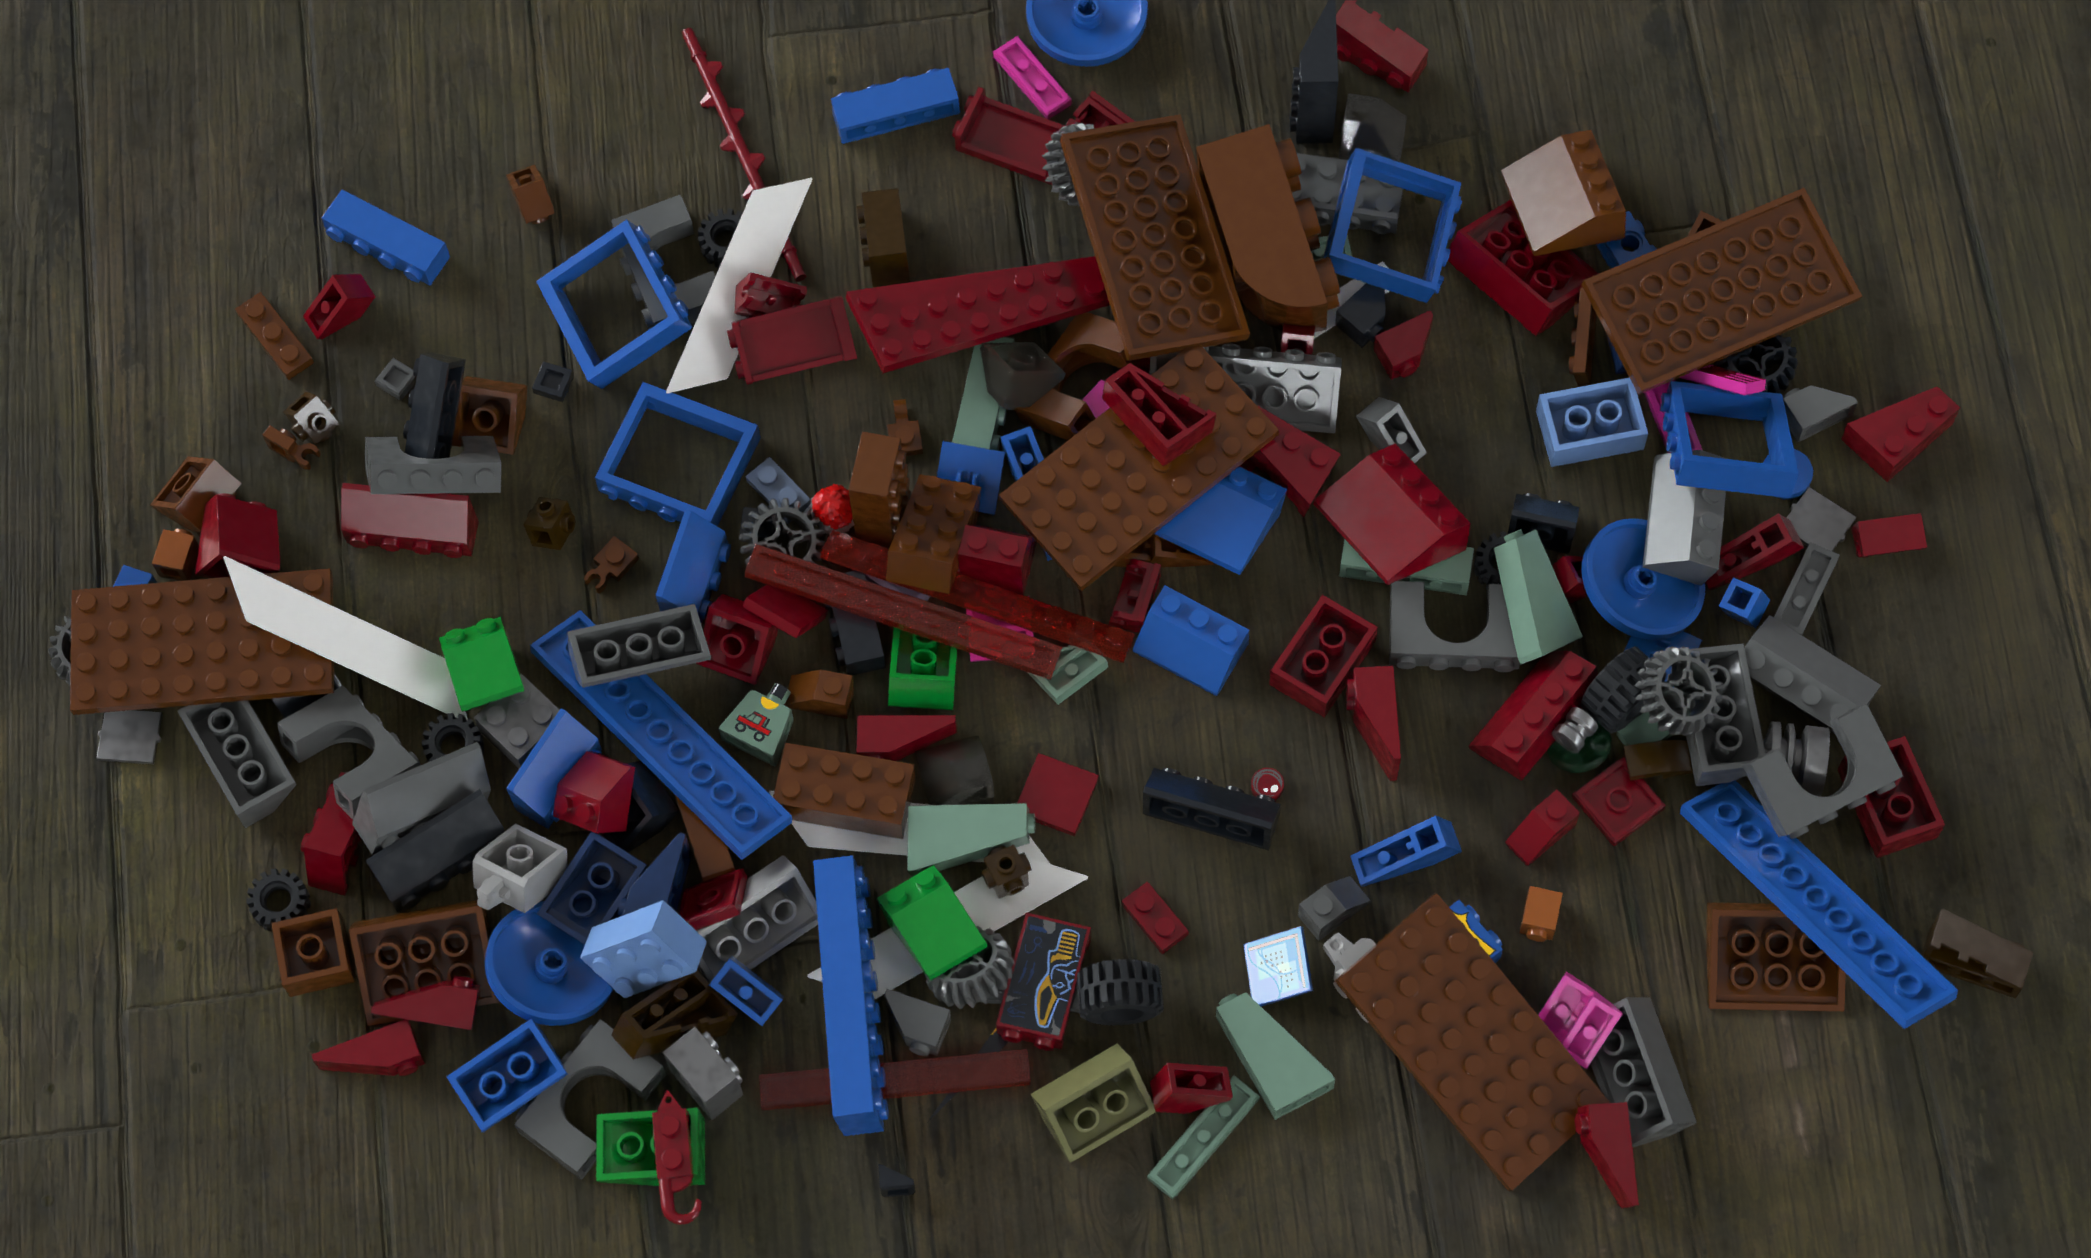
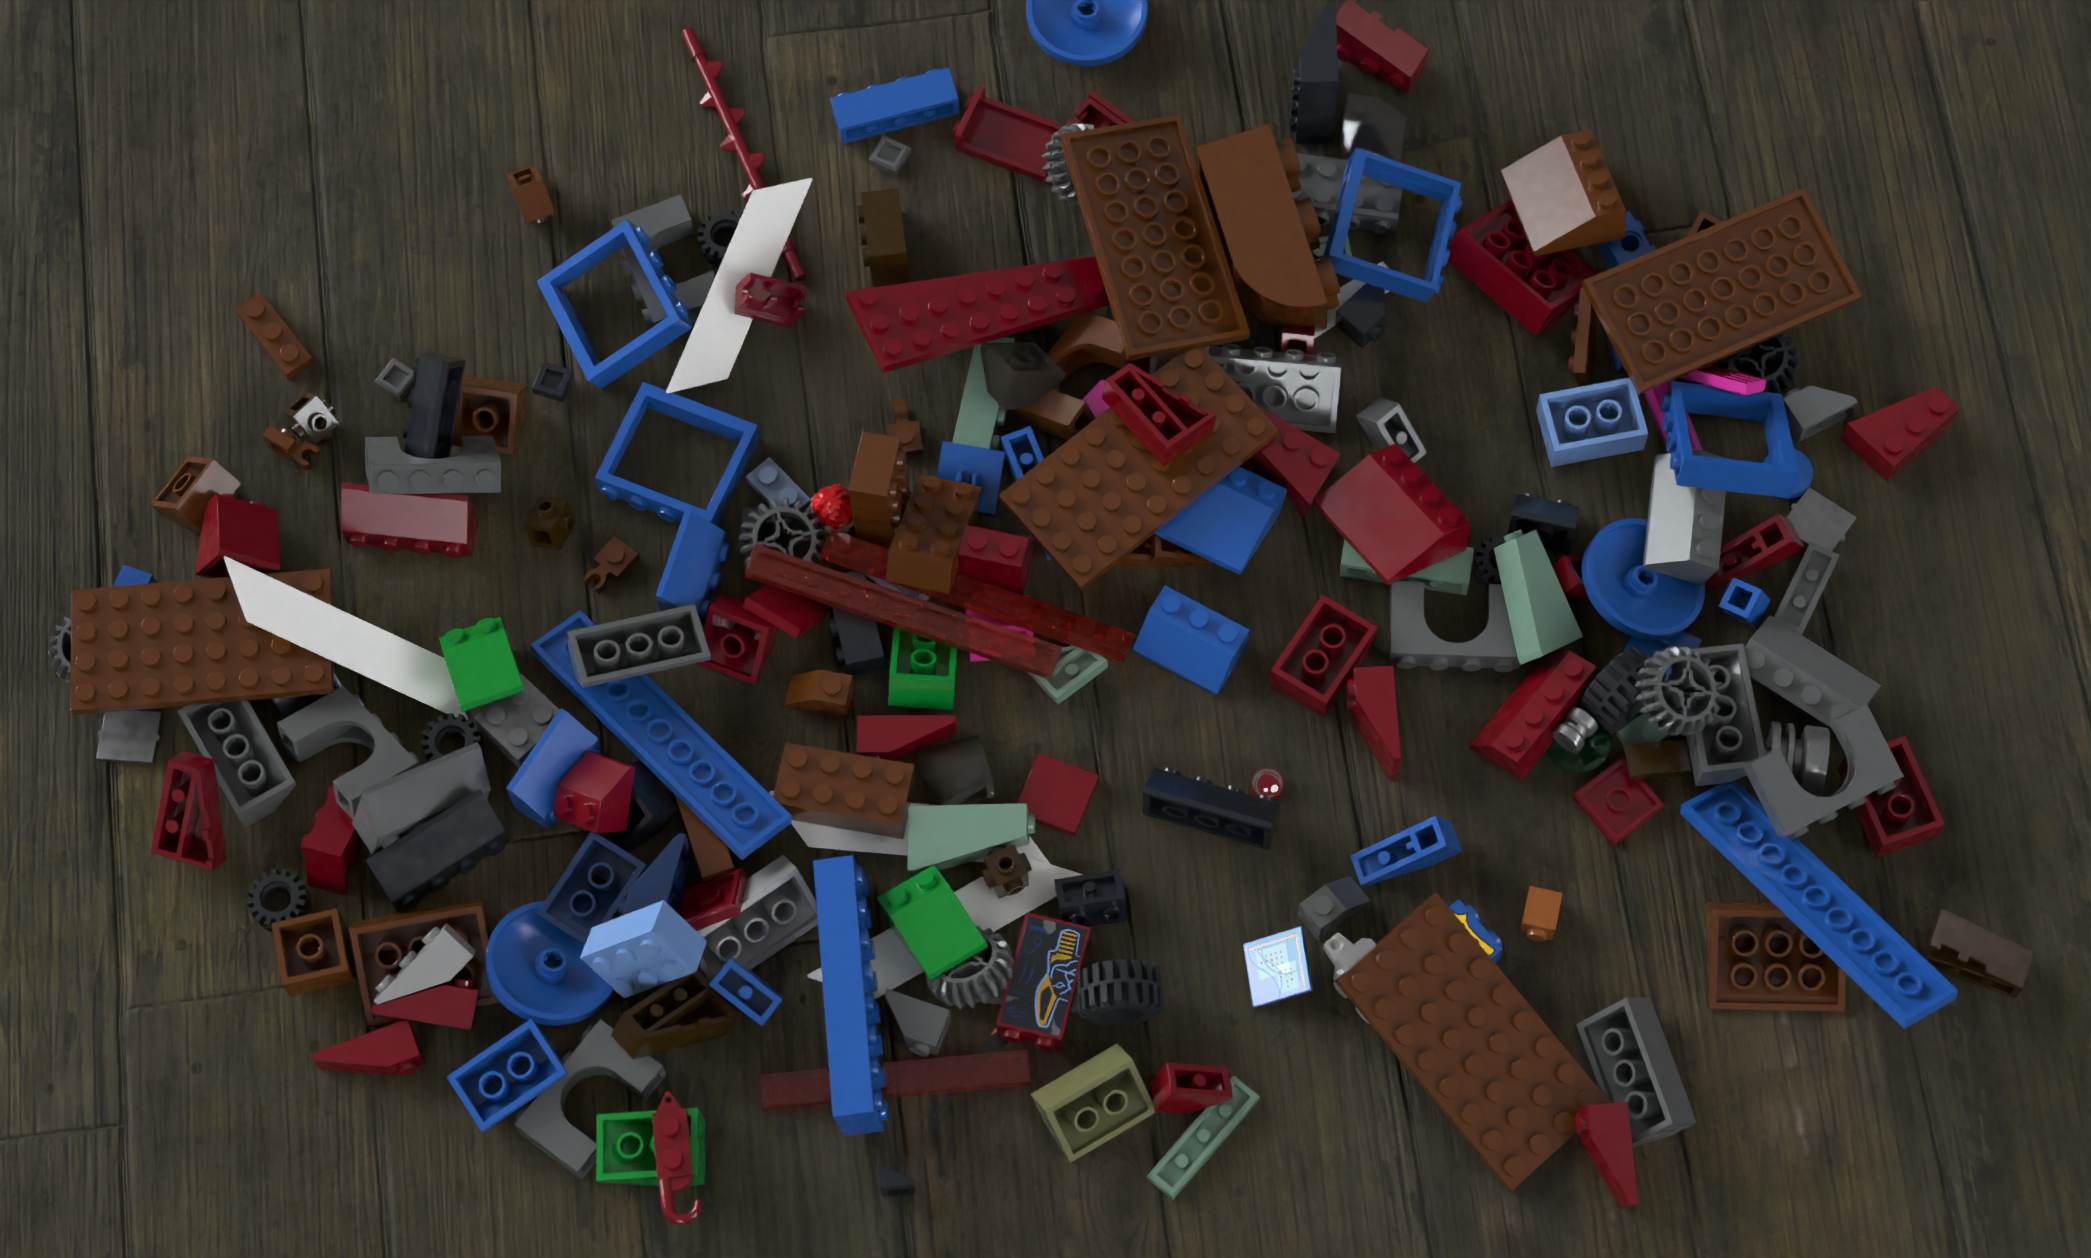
dark orange brick [152,529,199,581] -> none
dark red slope [303,274,376,340] -> none
blue brick [322,190,450,286] -> none
light grey hinge [473,823,567,913] -> none
flat silver brick [663,1027,743,1120] -> none
sand green torso [719,683,794,767] -> none
dark red panel [727,296,857,385] -> none
dark pink tile [993,36,1072,120] -> none
dark red hinge [1109,559,1161,633] -> none
dark red plate [1121,881,1189,954] -> none
sand green slope [1216,992,1335,1120] -> none
dark red slope [1373,310,1433,380] -> none
dark red slope [1505,789,1580,867] -> none
dark pink slope [1538,971,1623,1069] -> none
dark red hinge [1851,513,1927,558] -> none
none -> dark red wedge [150,751,226,871]
none -> light grey slope [374,923,476,1005]
none -> dark grey tile [869,135,911,176]
none -> black bracket [1054,870,1127,927]

